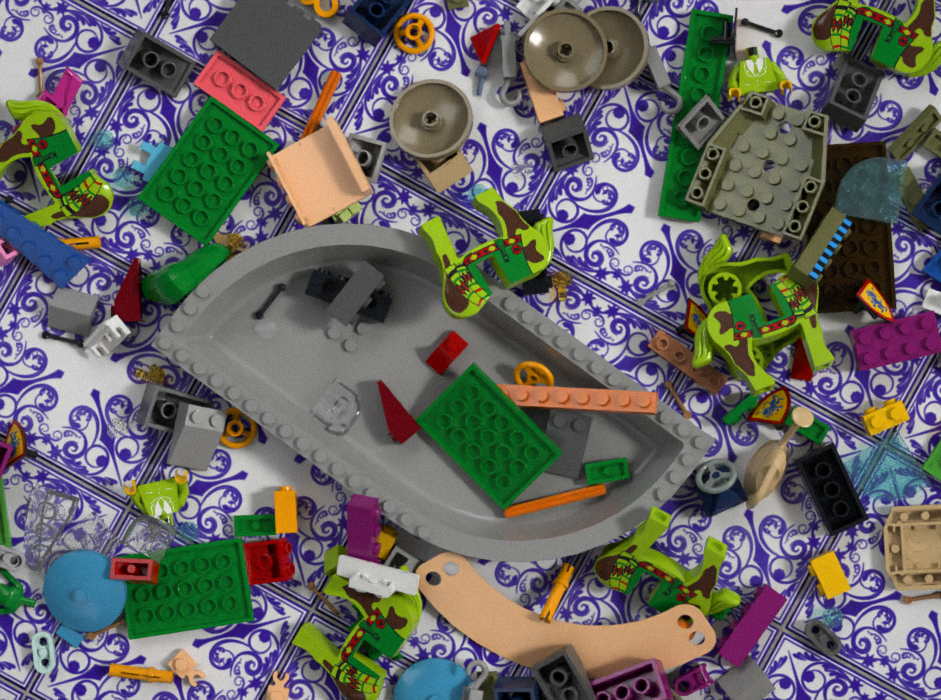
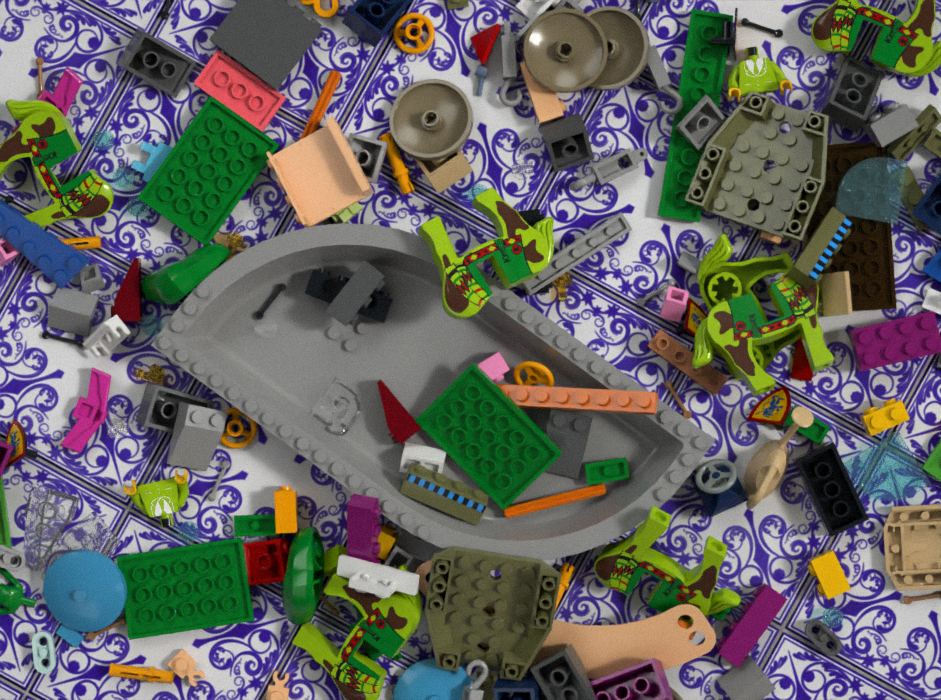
red slope [110,558,159,585] -> none
clear brick [120,515,178,563] -> none
red slope [425,330,469,375] -> none
magenta piece [672,663,714,696] -> none
green plate [721,393,760,426] -> none
shield [851,278,895,324] -> none
none -> dark pink plate [60,368,111,453]
none -> light grey slope [78,263,105,293]
none -> clear light blue plate [141,315,162,336]
none -> light grey hinge [208,460,231,501]
none -> green piece [282,526,324,625]
none -> light orange pin [379,132,415,195]
none -> white hinge [399,442,446,474]
none -> olive brick [399,462,489,526]
none -> olive wedge [425,546,561,681]
none -> bright pink brick [478,352,510,383]
none -> light grey tile [521,212,632,296]
none -> light grey piece [569,148,648,191]
none -> bright pink brick [659,286,689,323]
none -> light grey slope [676,251,701,274]
none -> tan slope [817,271,853,317]
none -> light grey slope [862,102,919,147]

